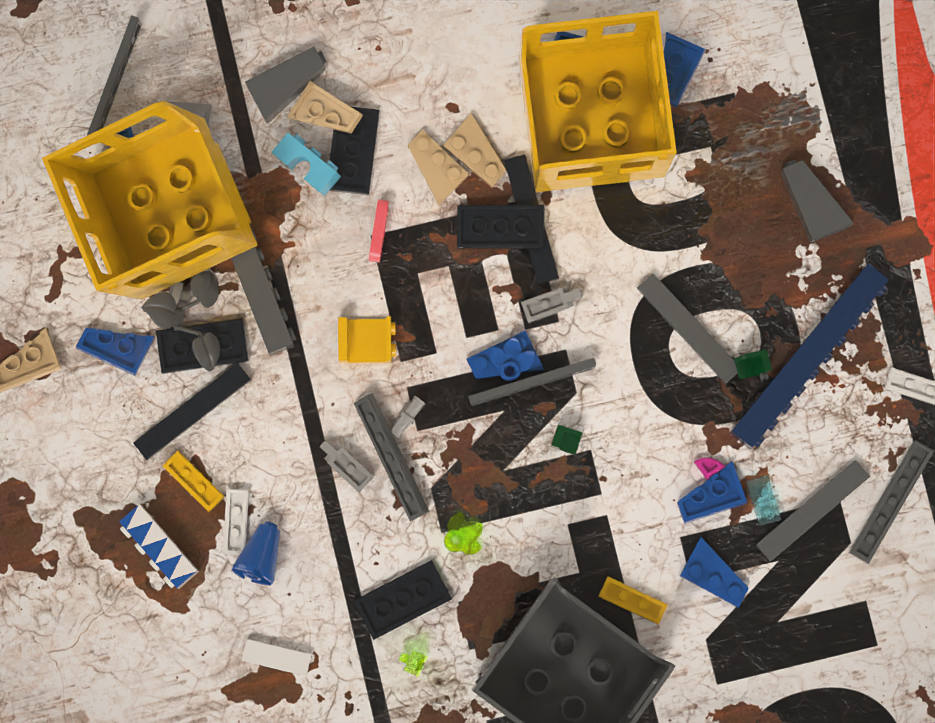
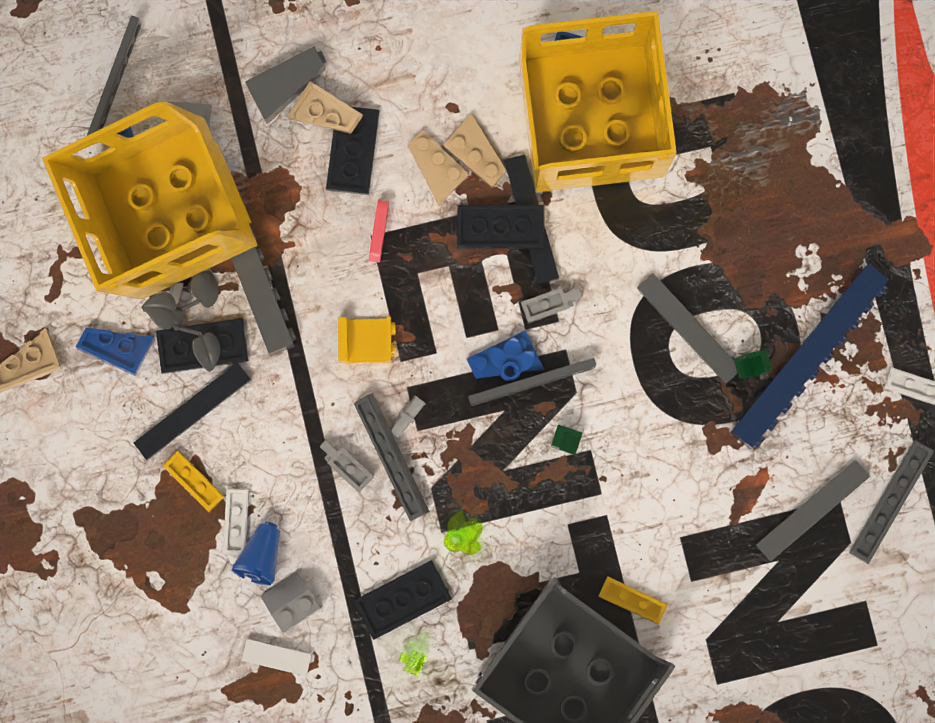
brick [119,504,199,589] -> none
medium azure arch [271,133,341,196] -> none
blue wing [663,32,705,108] -> none
blue wing [677,462,747,524] -> none
blue wing [680,537,749,608] -> none
dark pink tile [694,458,725,480] -> none
clear light blue slope [746,475,781,526] -> none
dark grey slope [780,160,853,243] -> none
none -> light grey slope [260,572,322,633]

